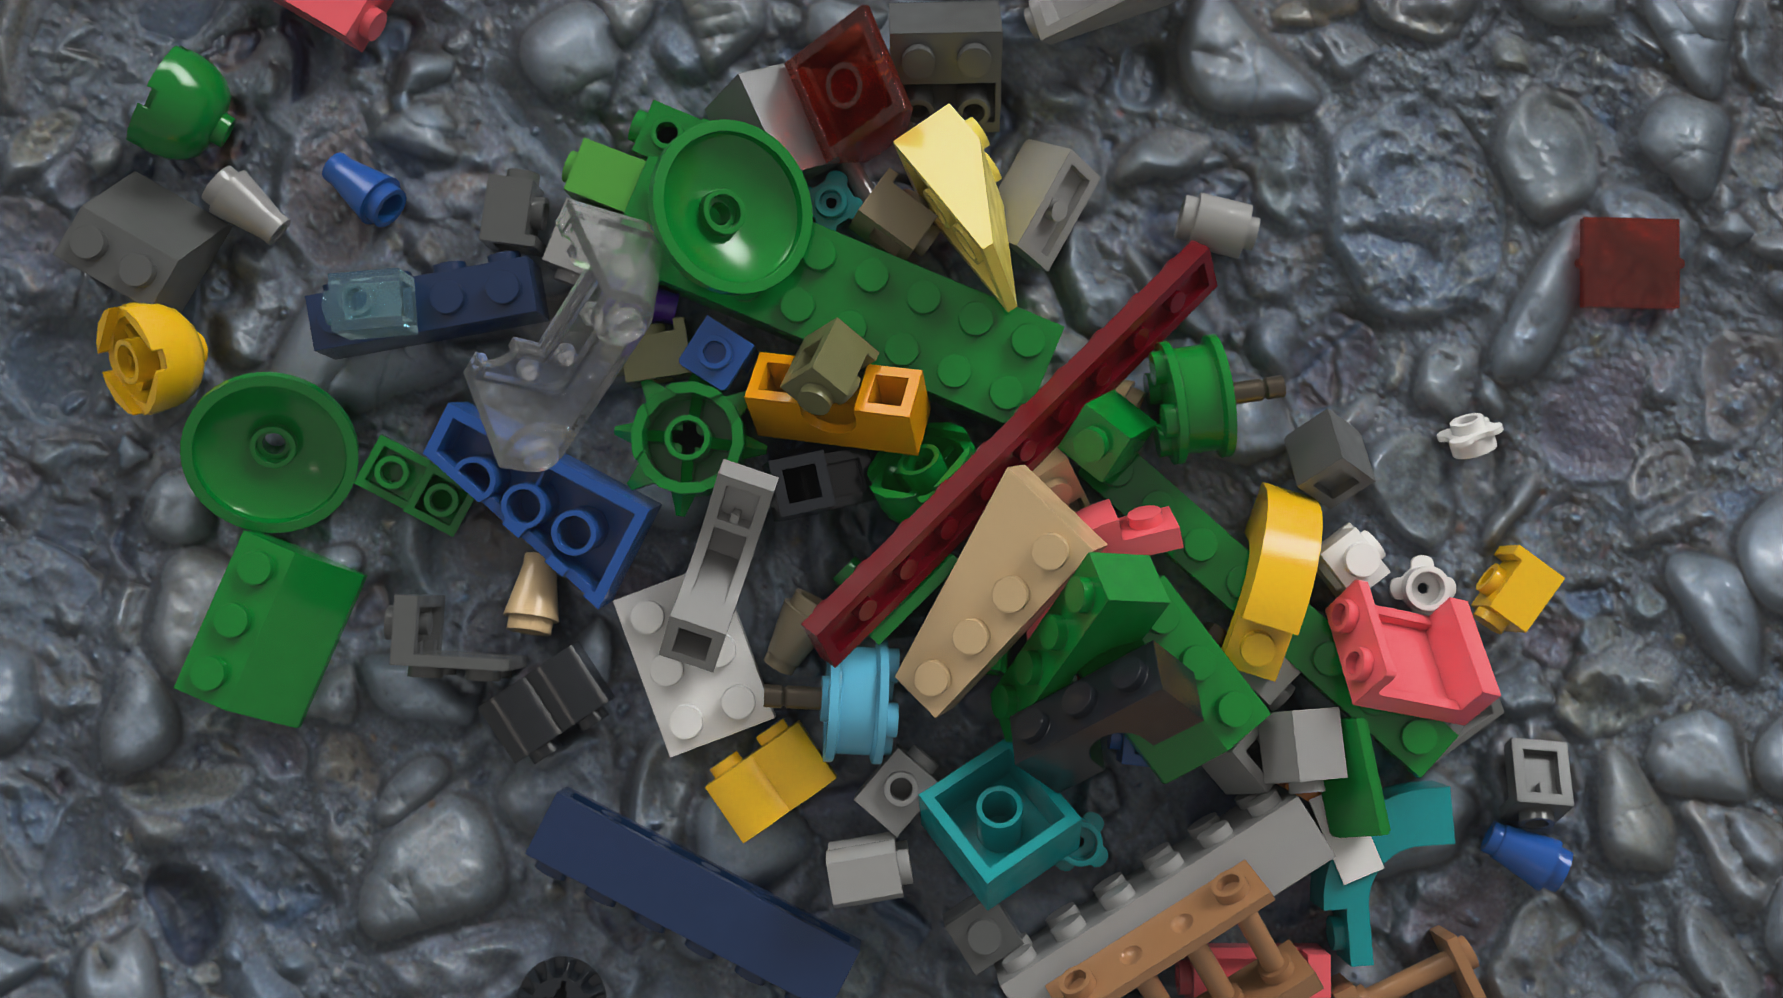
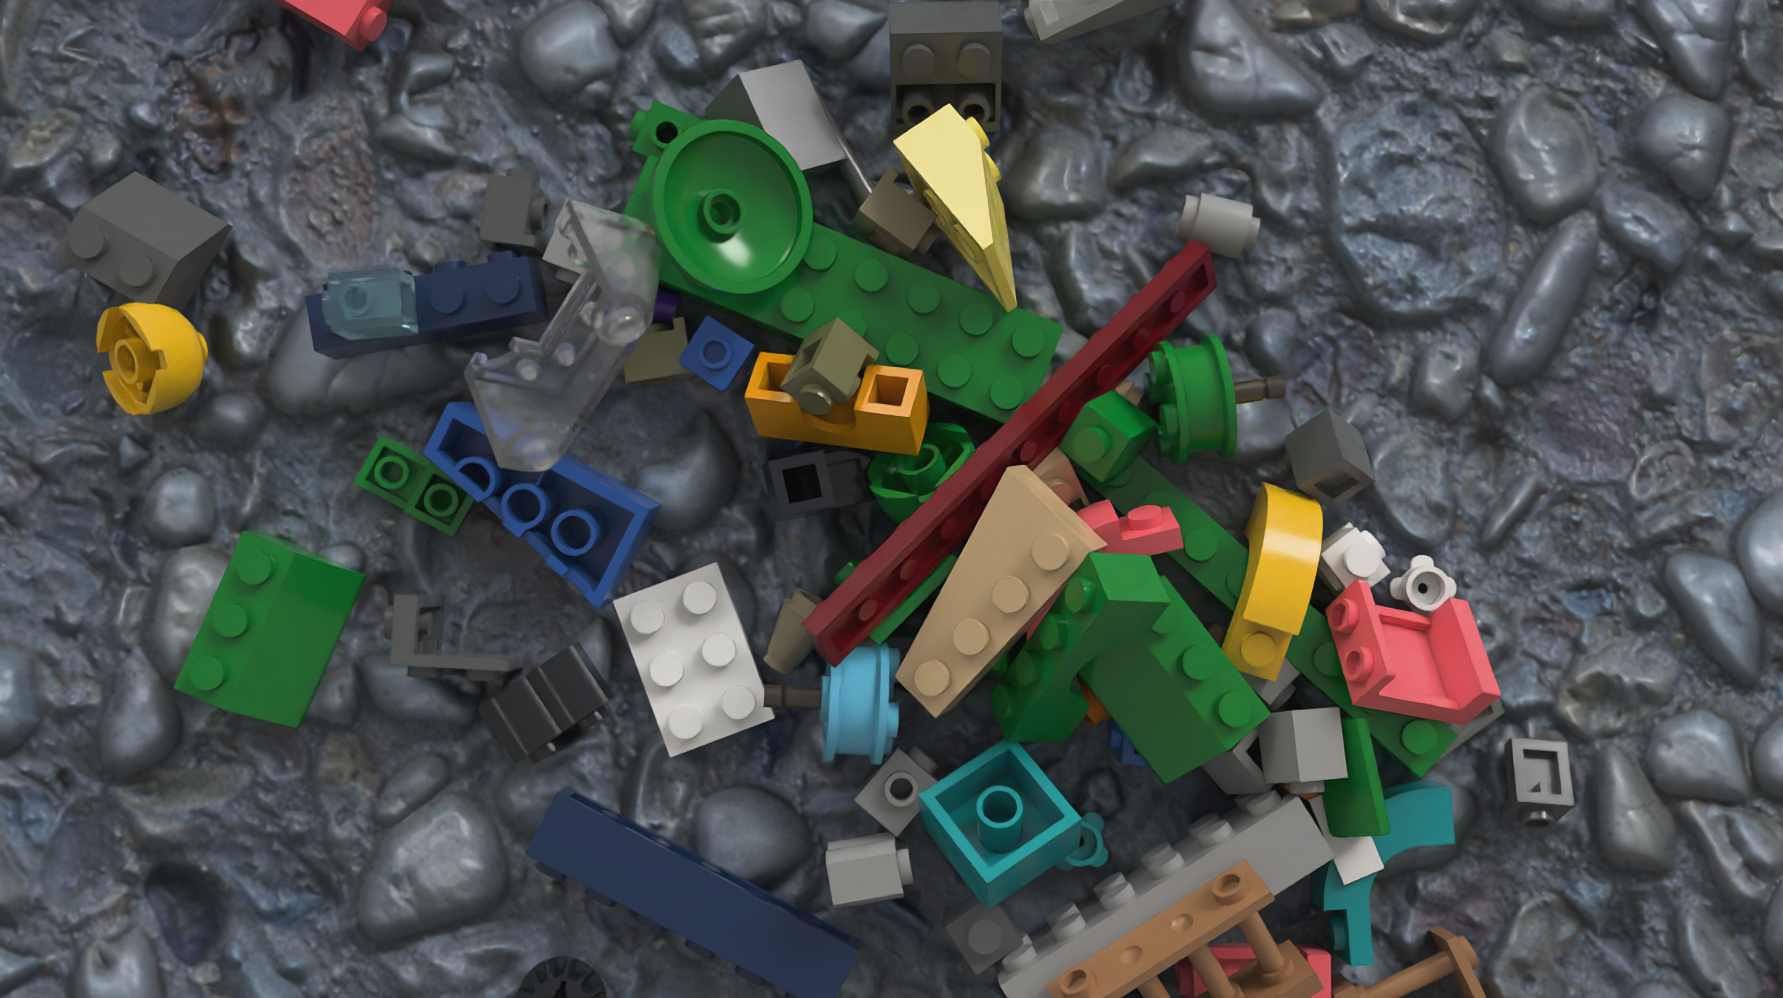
green cylinder [126,45,236,161] -> none
green dish [180,372,359,533] -> none
light grey cone [202,166,291,245] -> none
blue cone [322,152,407,227] -> none
tan cone [503,552,559,636] -> none
bright green brick [562,138,646,219] -> none
green brick [614,373,768,517] -> none
light grey arch [659,459,779,672] -> none
yellow brick [705,718,837,843] -> none
clear red slope [784,5,913,164] -> none
teal plate [808,171,863,231] -> none
light grey panel [998,139,1101,272] -> none
black arch [1010,640,1204,793] -> none
white plate [1437,413,1504,459] -> none
yellow brick [1471,545,1565,634] -> none
blue cone [1480,821,1573,893] -> none
clear red piece [1574,217,1685,310] -> none

